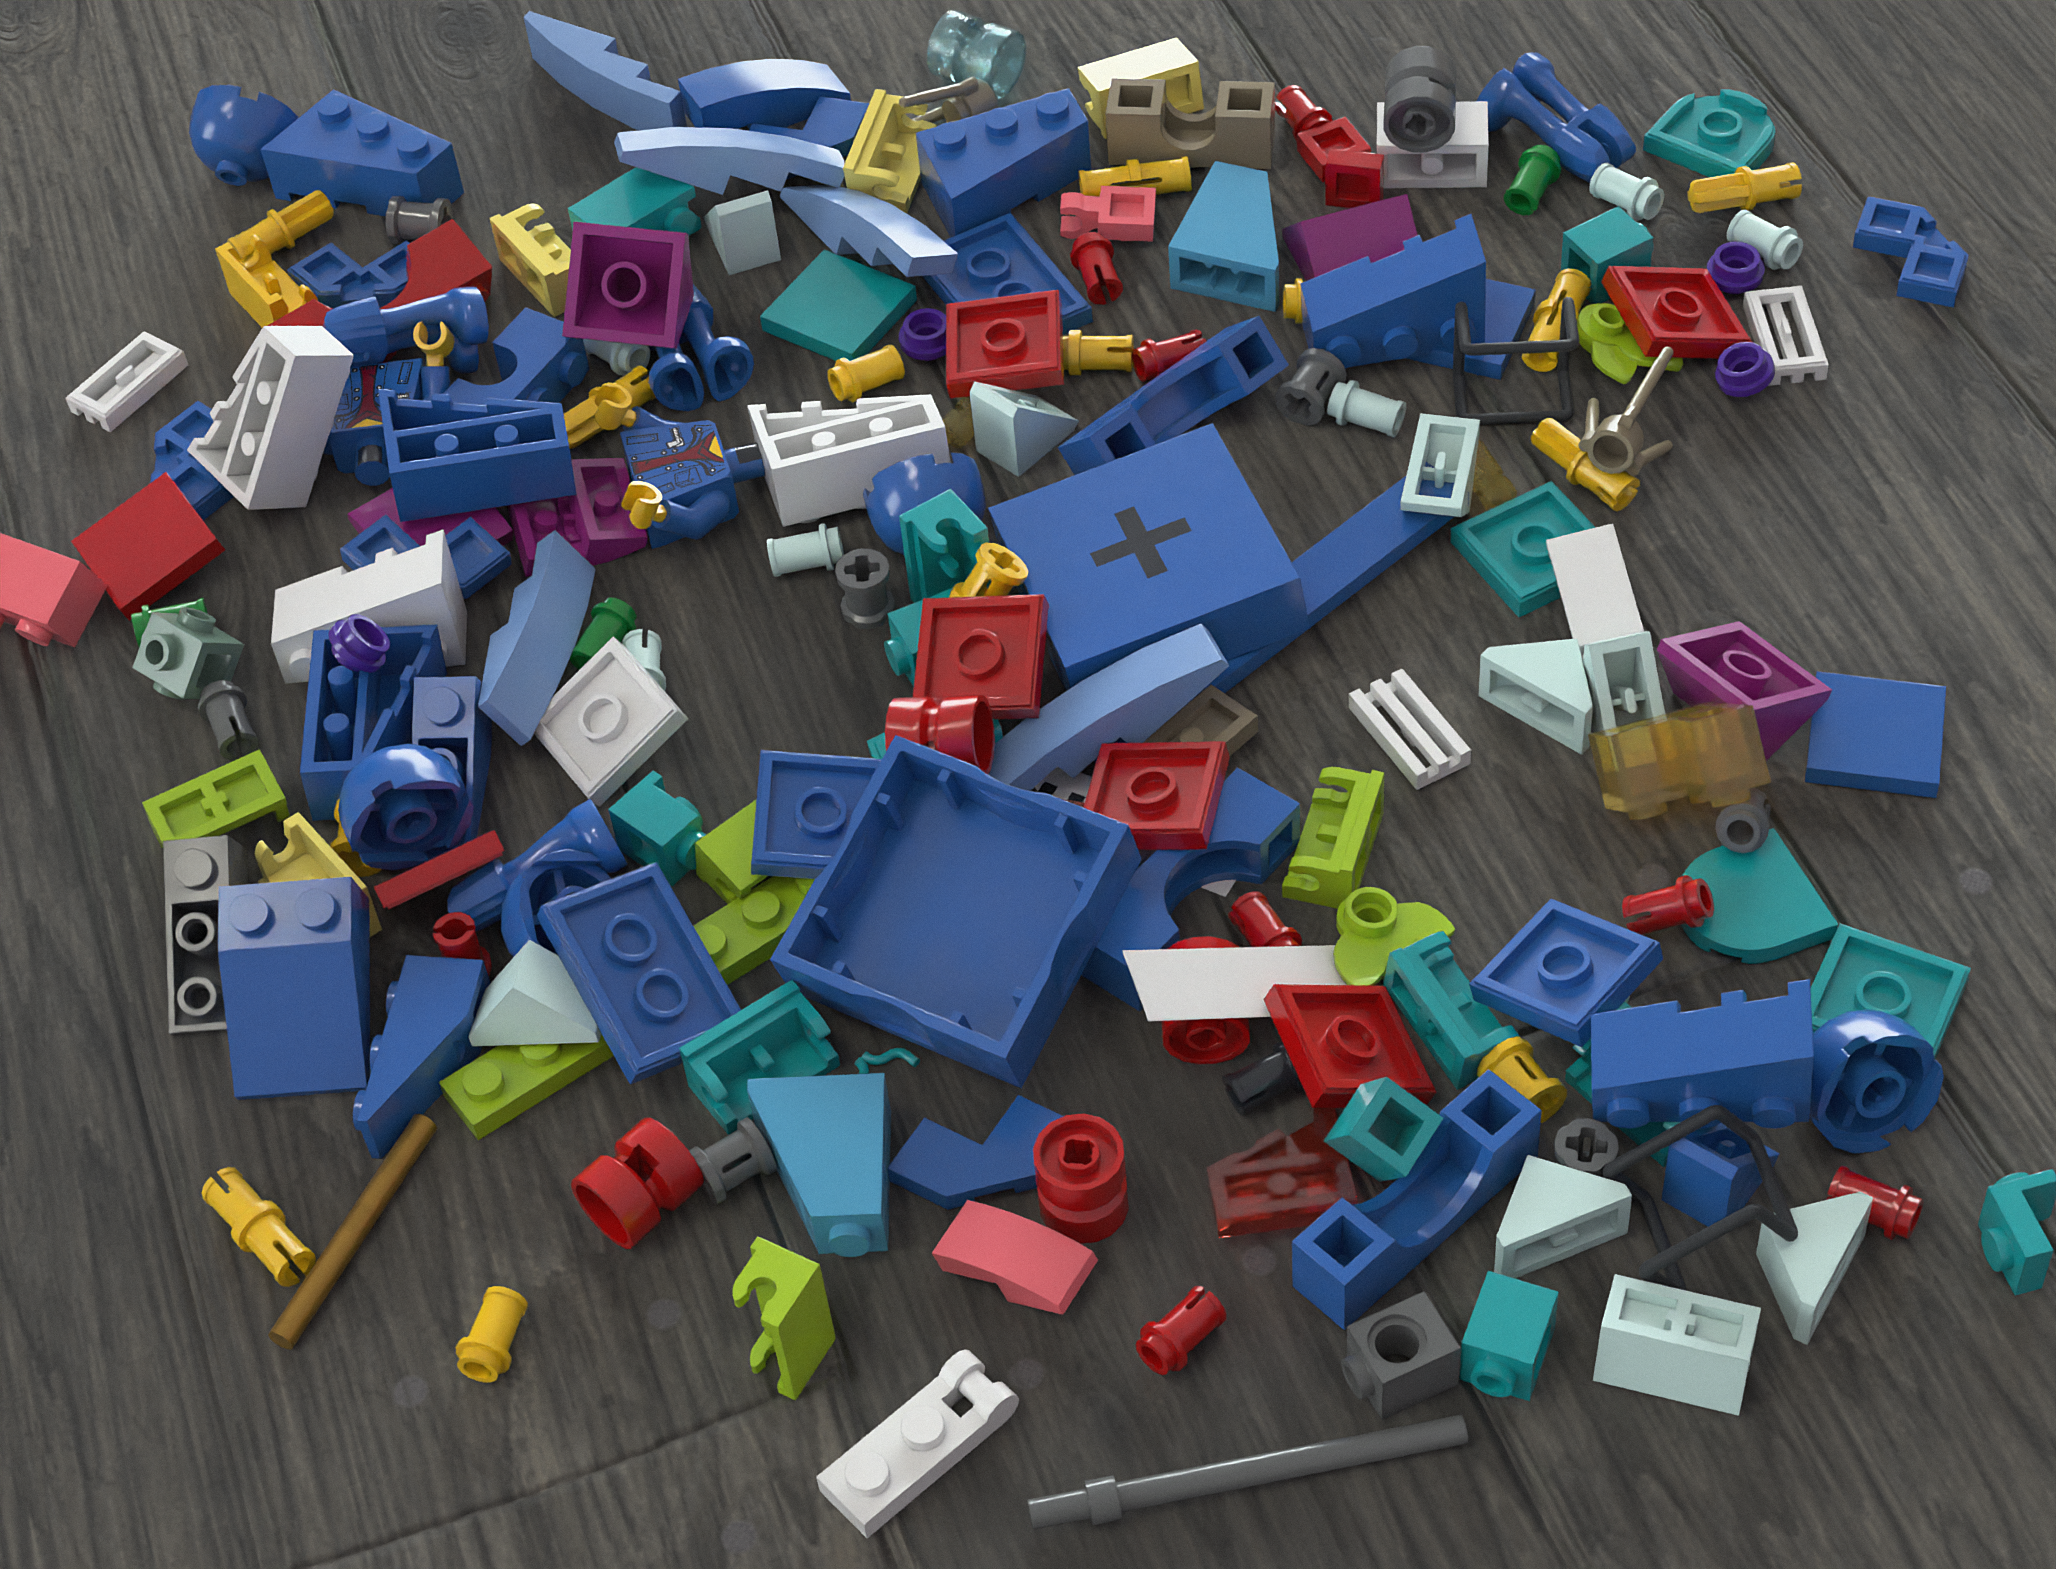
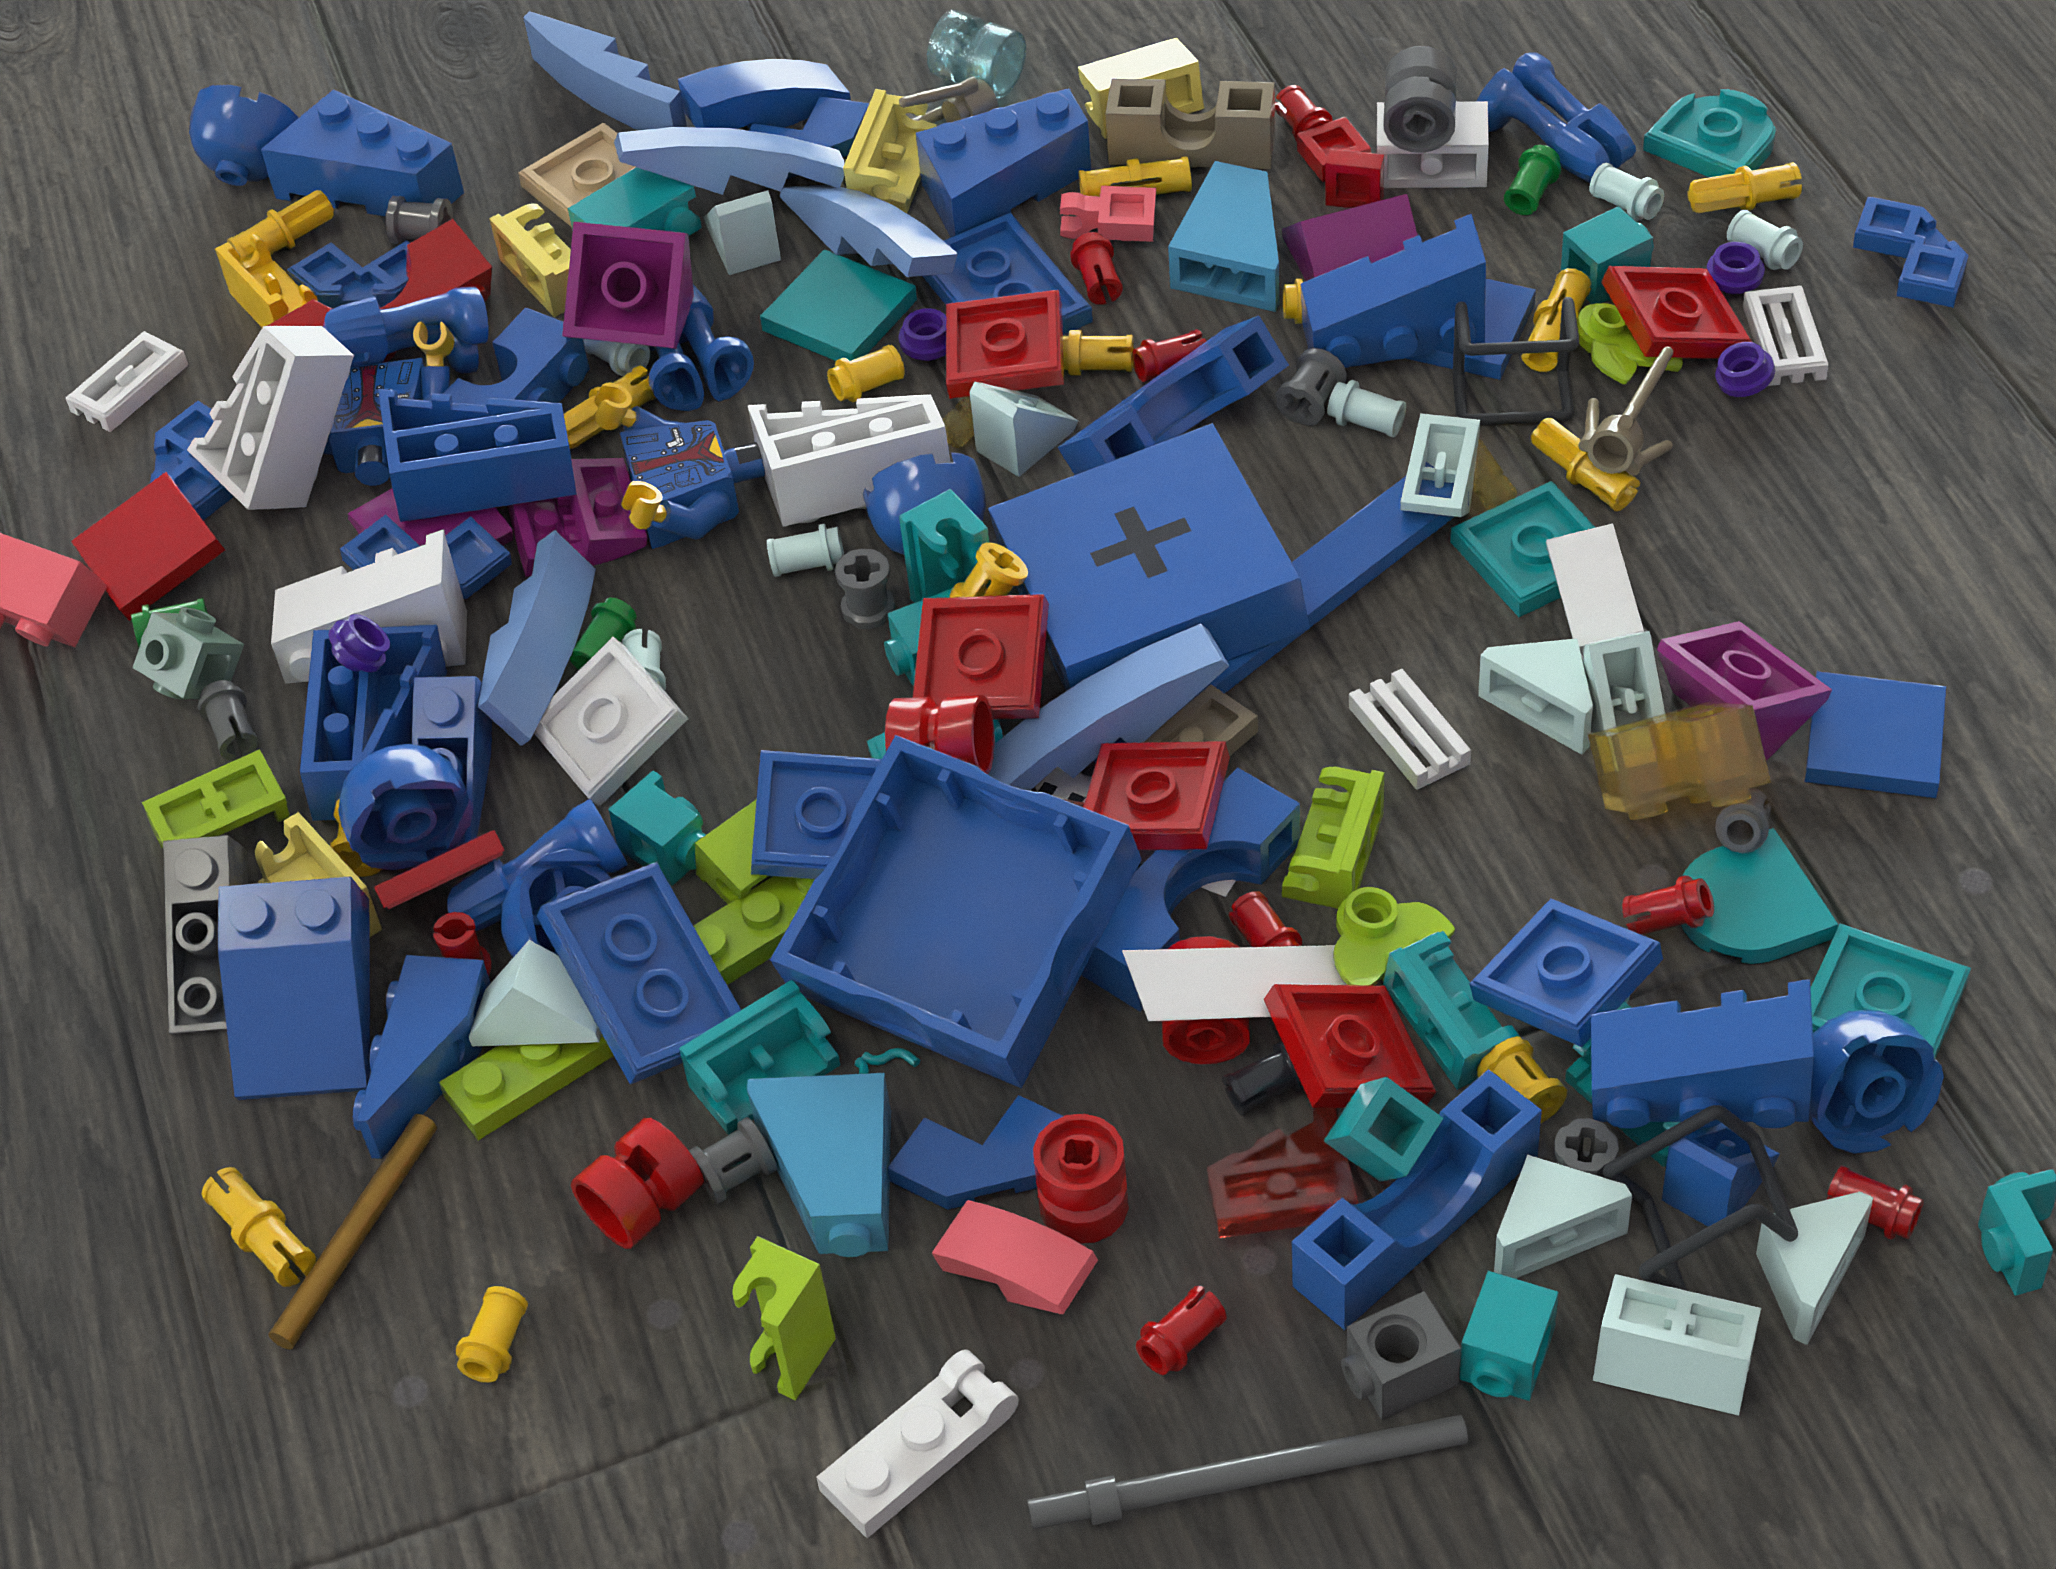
none -> tan tile [518,123,635,227]

